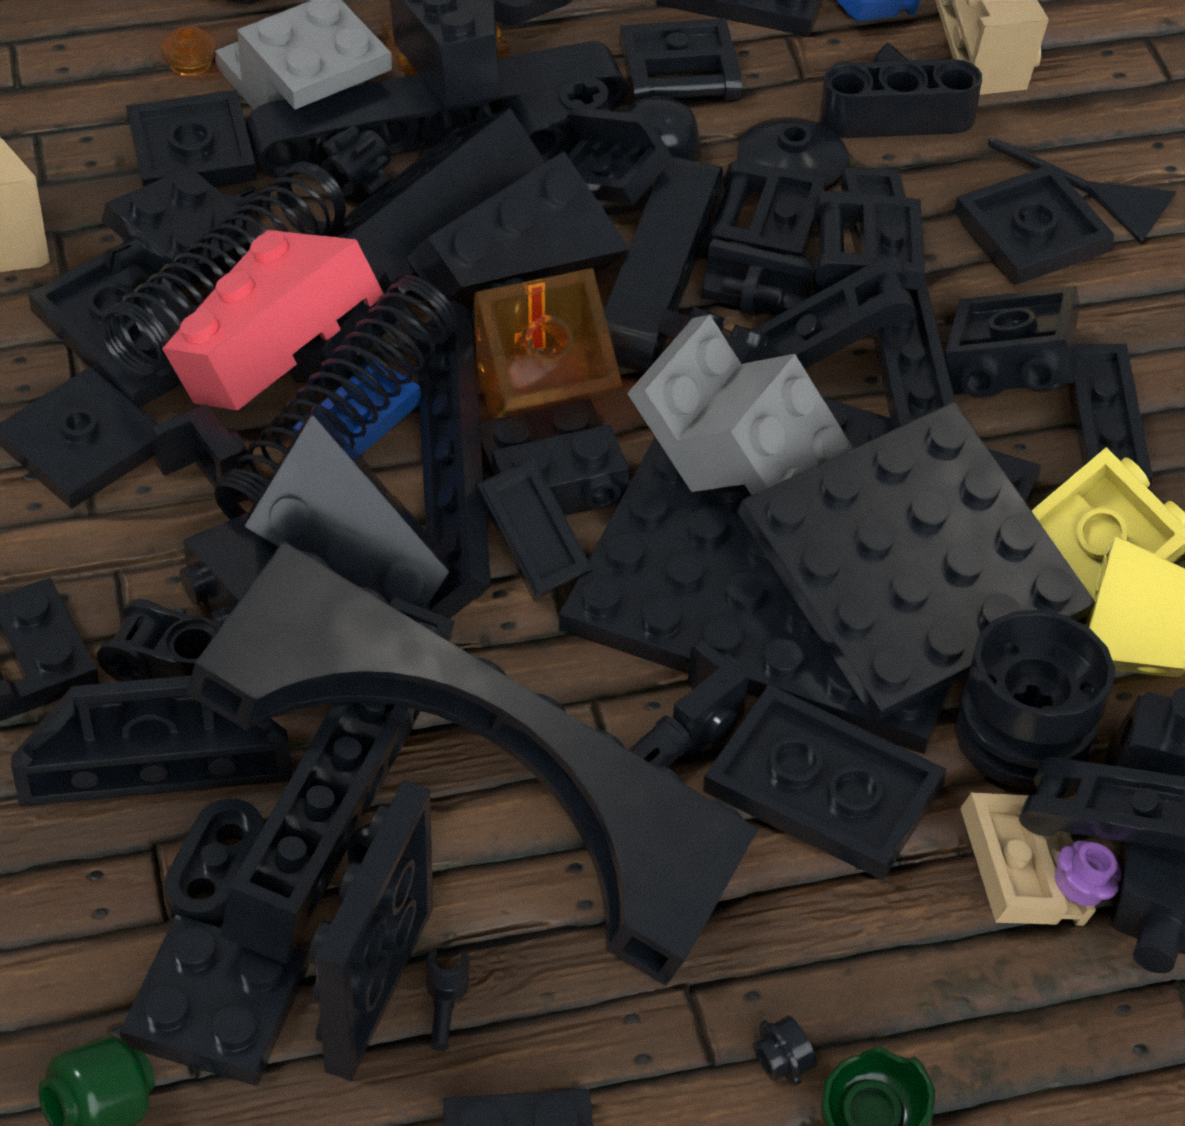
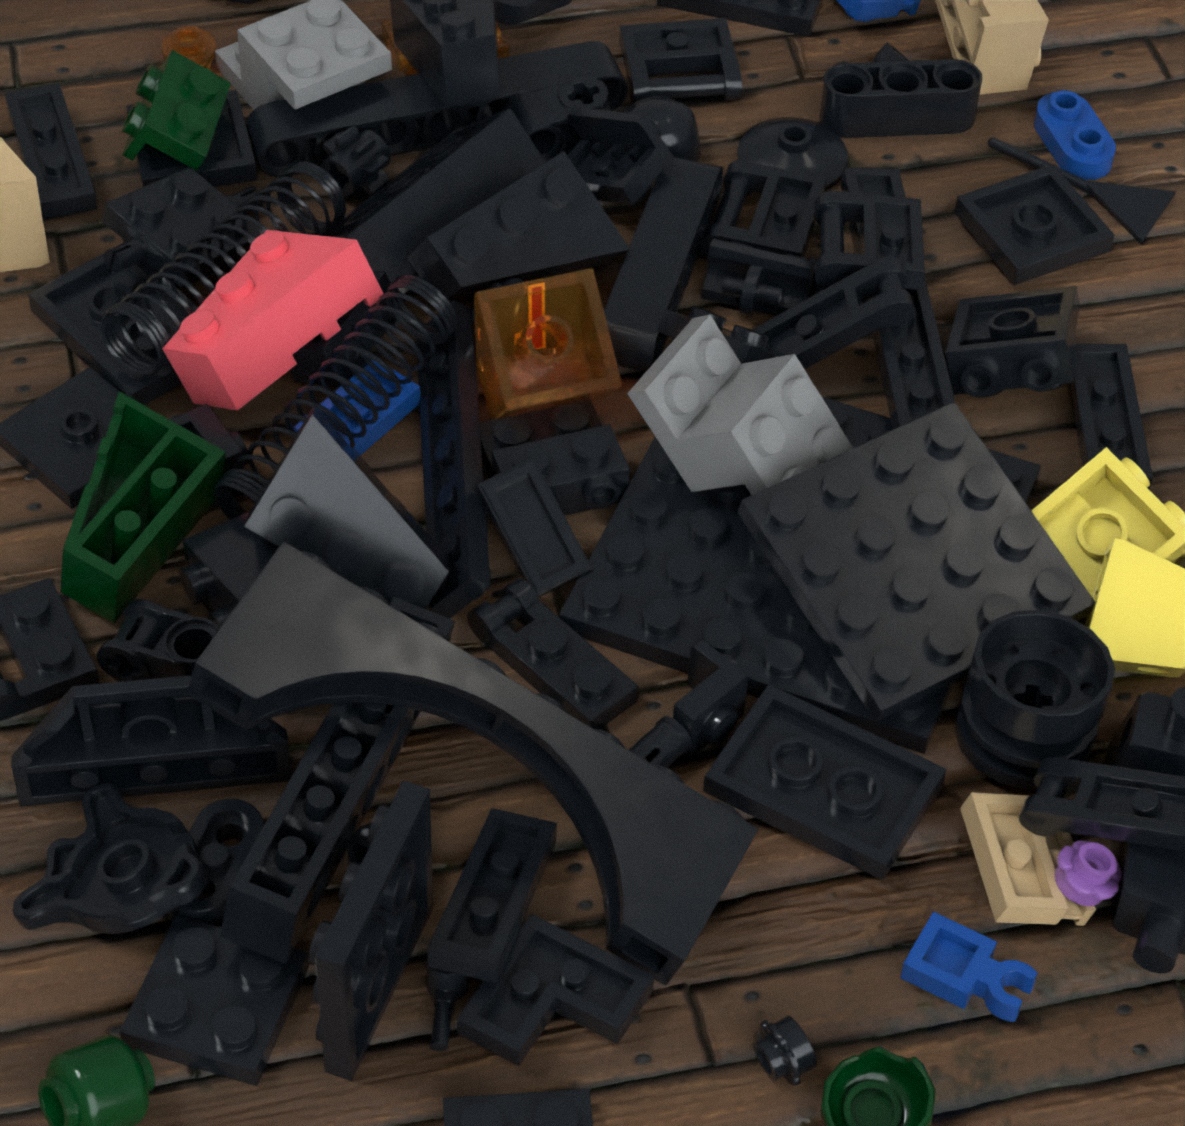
none -> black plate [4,83,98,220]
none -> black tile [13,782,209,934]
none -> dark green wedge [60,391,226,624]
none -> dark green bracket [121,50,231,170]
none -> black plate [428,808,557,983]
none -> black plate [457,914,654,1066]
none -> black plate [467,578,638,730]
none -> blue plate [900,911,1038,1022]
none -> blue plate [1034,90,1116,180]

